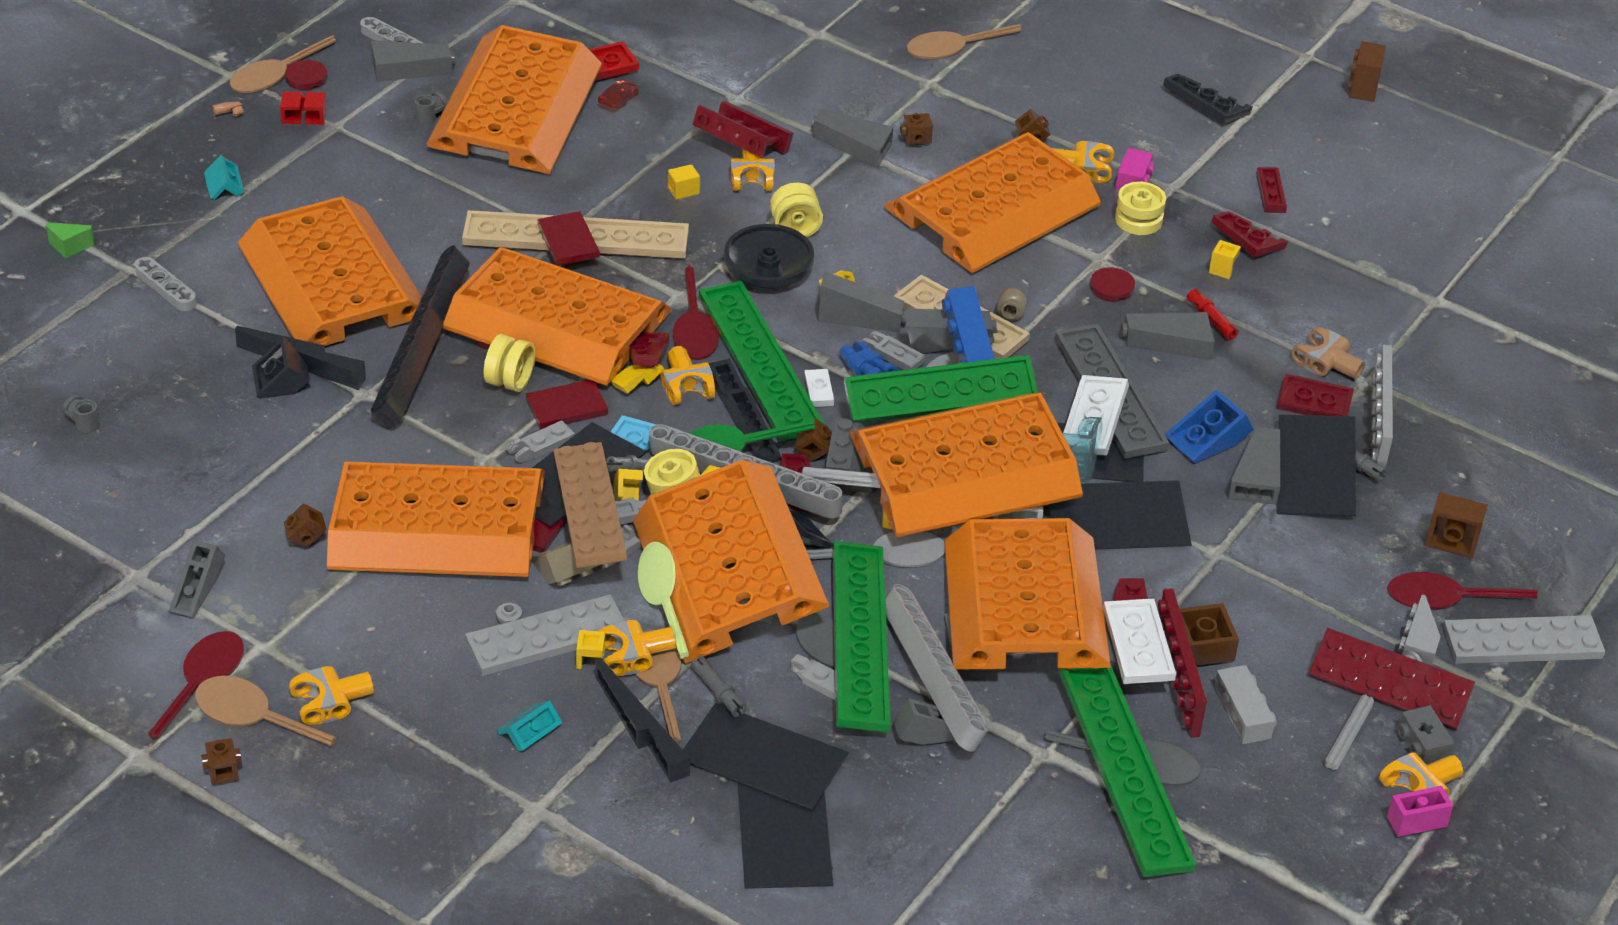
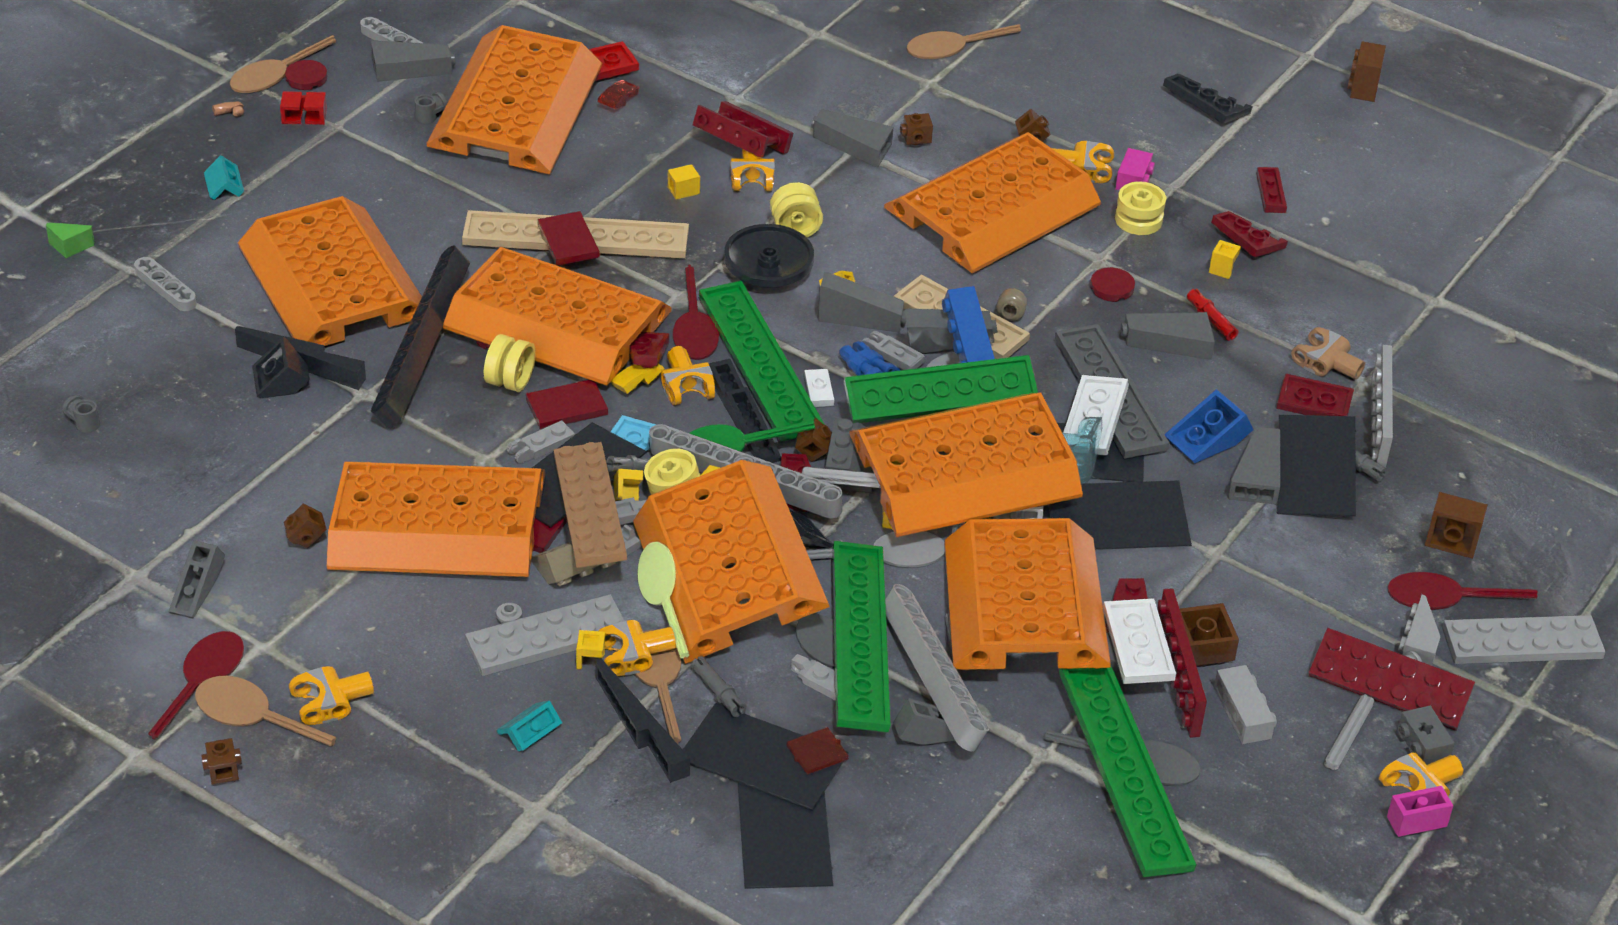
none -> clear red piece [787,727,849,774]

